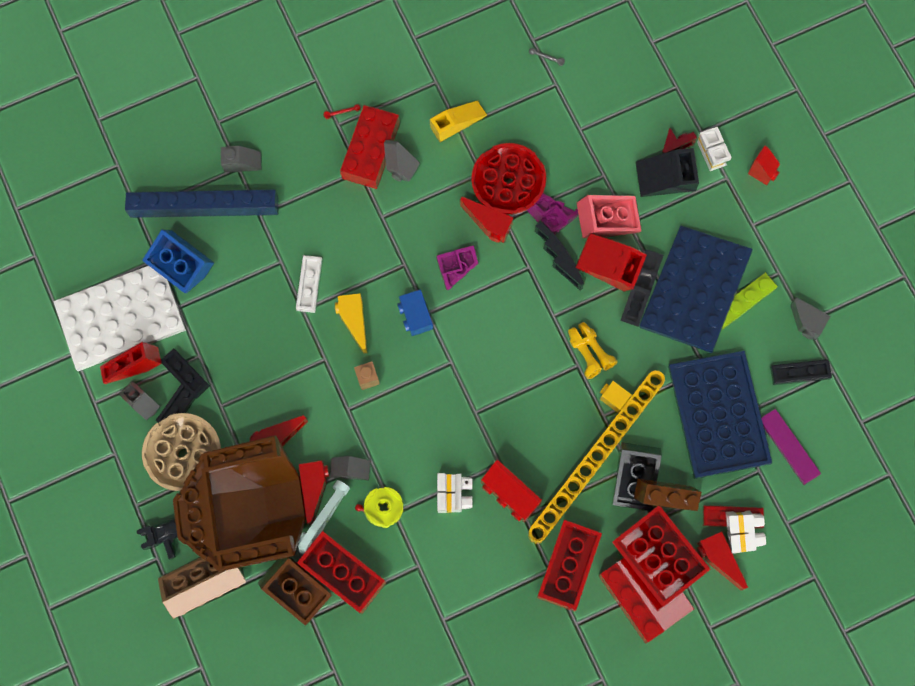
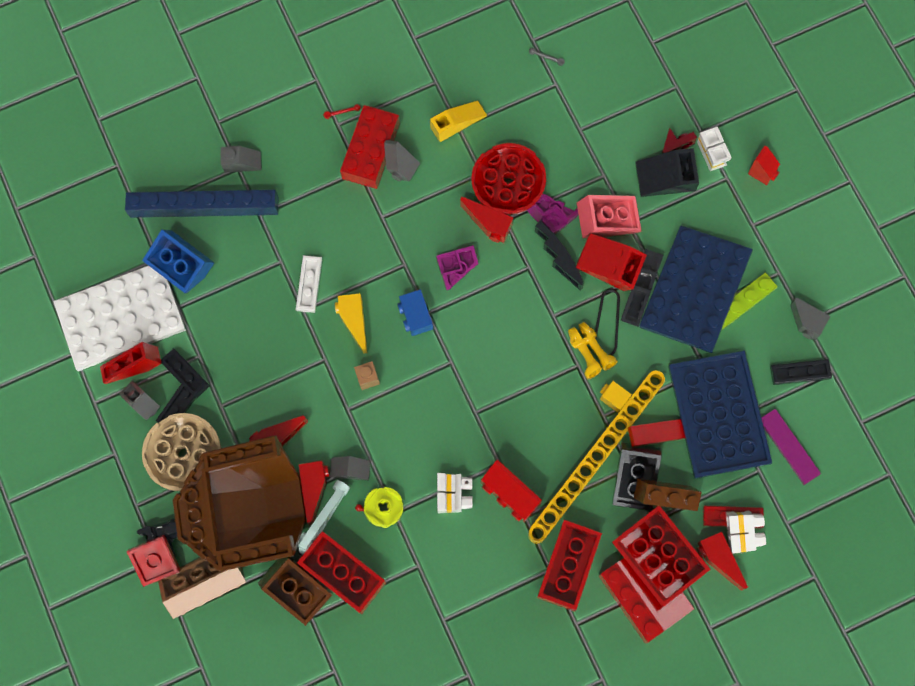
none -> tile [126,535,181,587]
none -> black piece [595,289,620,355]
none -> red tile [628,419,685,447]

